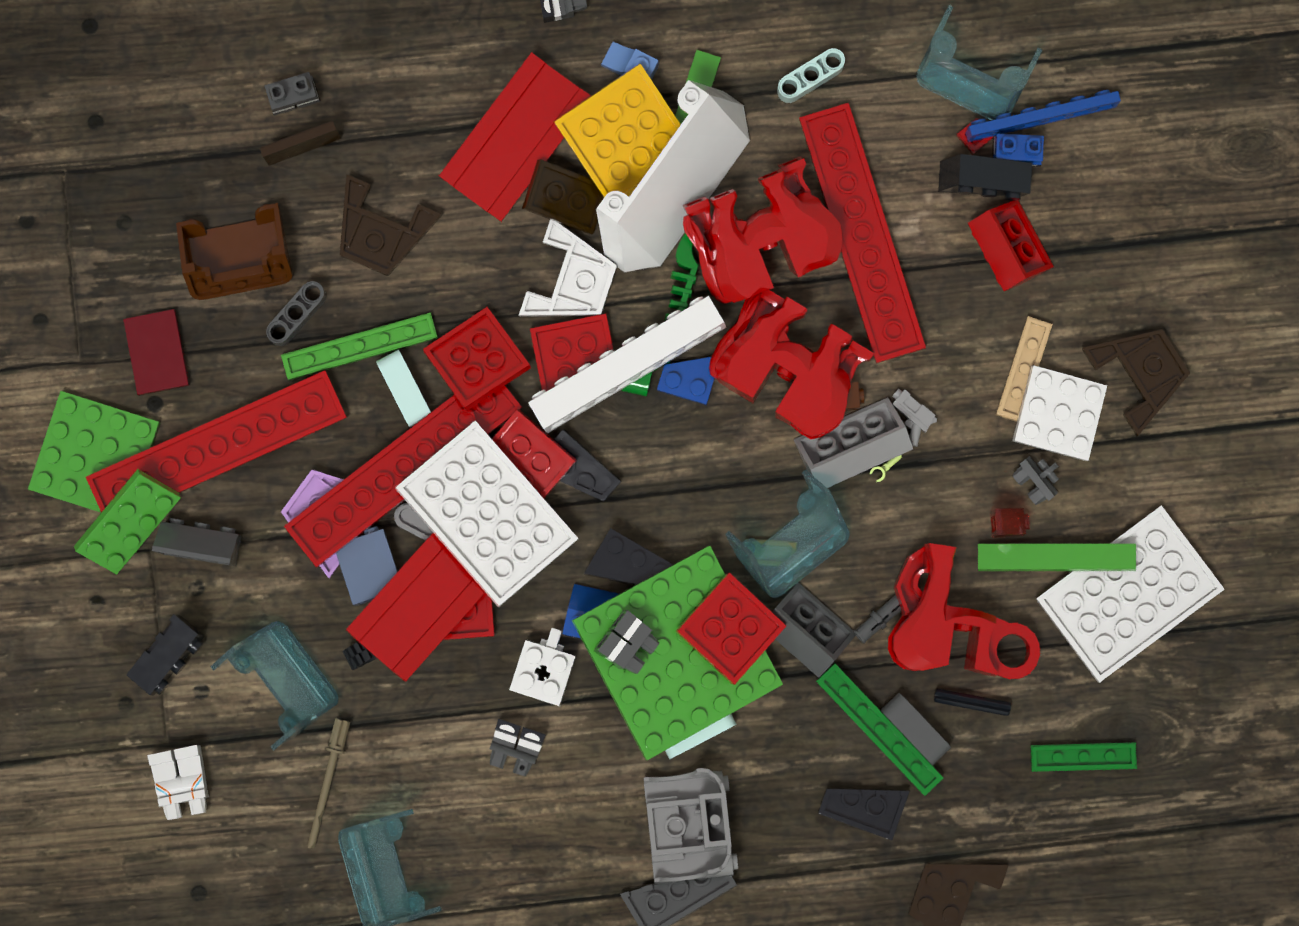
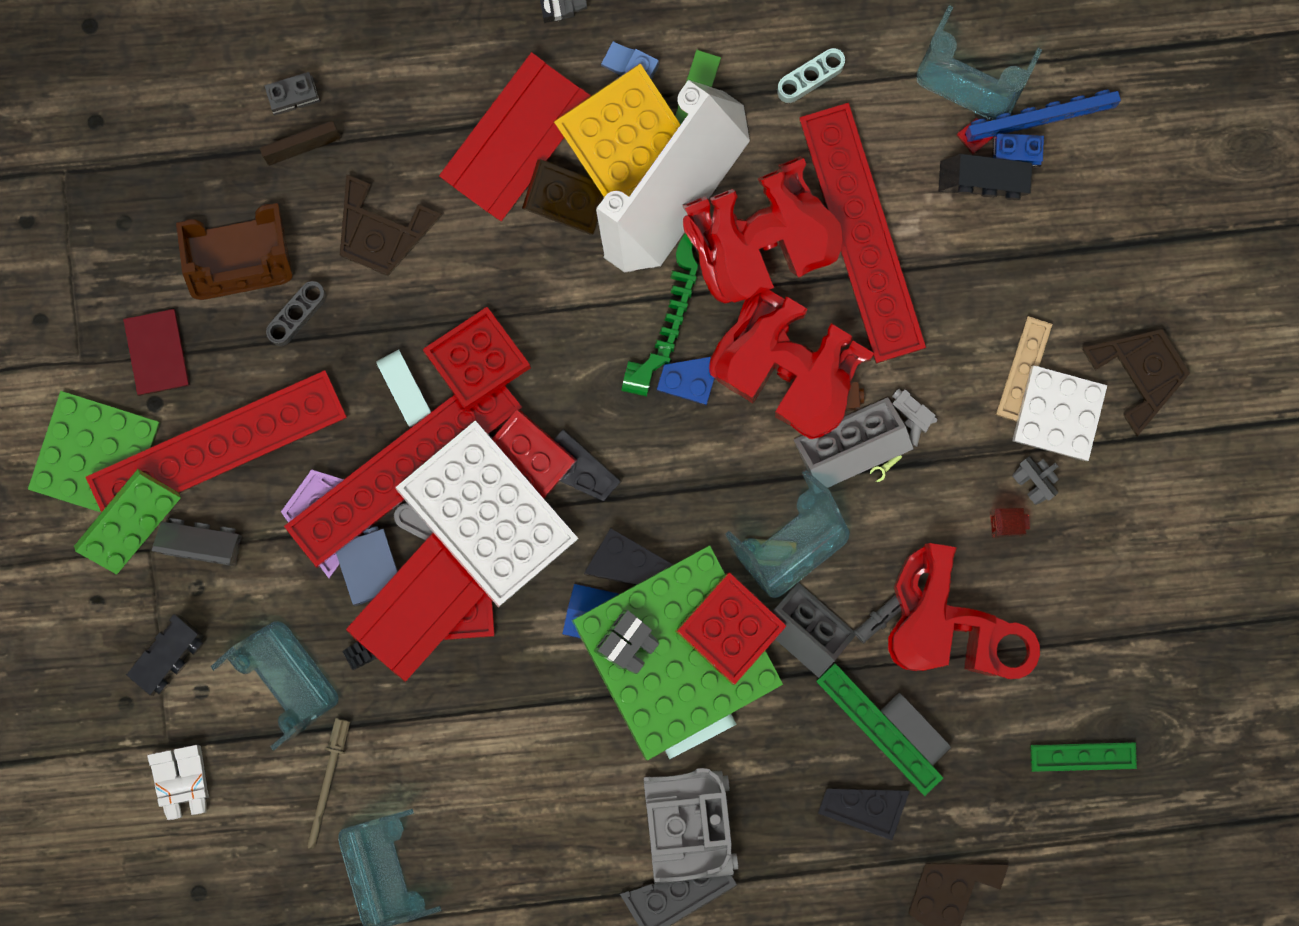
bright green tile [281,313,438,380] -> none
hips [490,719,546,777] -> none
white hinge [509,628,576,706] -> none
white wing [519,220,617,316] -> none
white brick [528,296,726,433] -> none
red plate [530,314,621,392] -> none
black axle [934,689,1011,716] -> none
red slope [968,200,1054,291] -> none
bright green tile [978,544,1136,571] -> none
white plate [1036,505,1224,683] -> none

